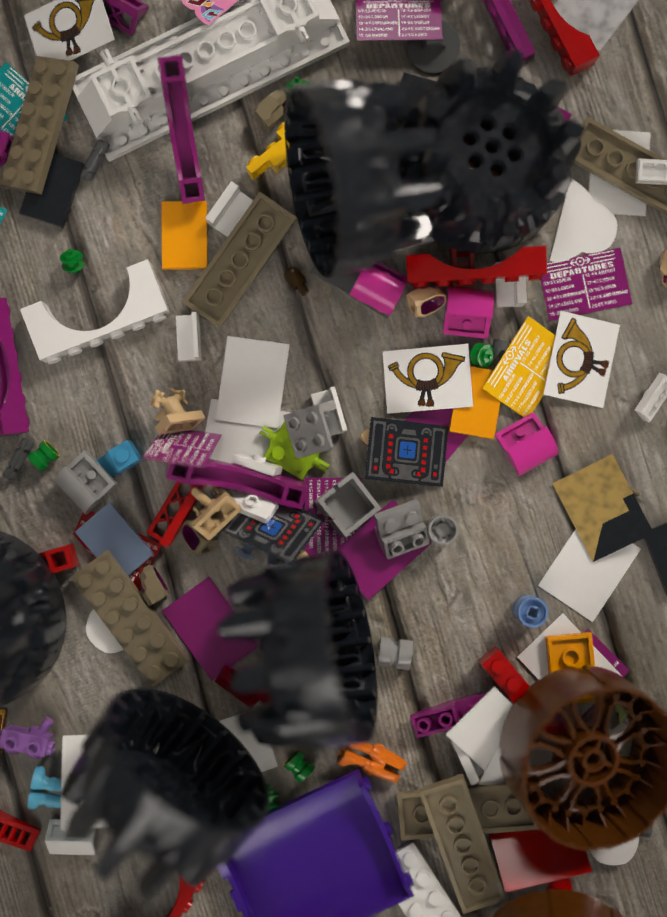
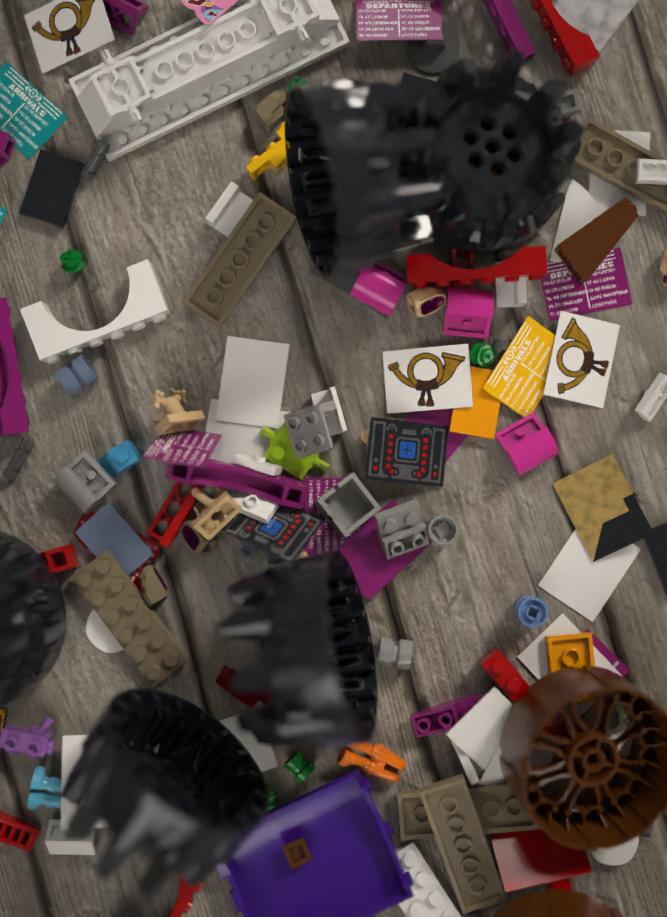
dark tan plate [0,56,79,195] -> none
green wheel [27,440,60,472] -> none
magenta arch [157,55,205,204] -> none
light orange tile [161,201,208,270] -> none
magenta sticker [162,577,259,681] -> none
white panel [176,312,202,362] -> none
dark brown cylinder [284,267,310,296] -> none
none -> sand blue wheel [55,354,99,396]
none -> reddish brown plate [282,836,313,869]
none -> reddish brown slope [554,197,639,285]
none -> light grey bracket [558,88,582,118]

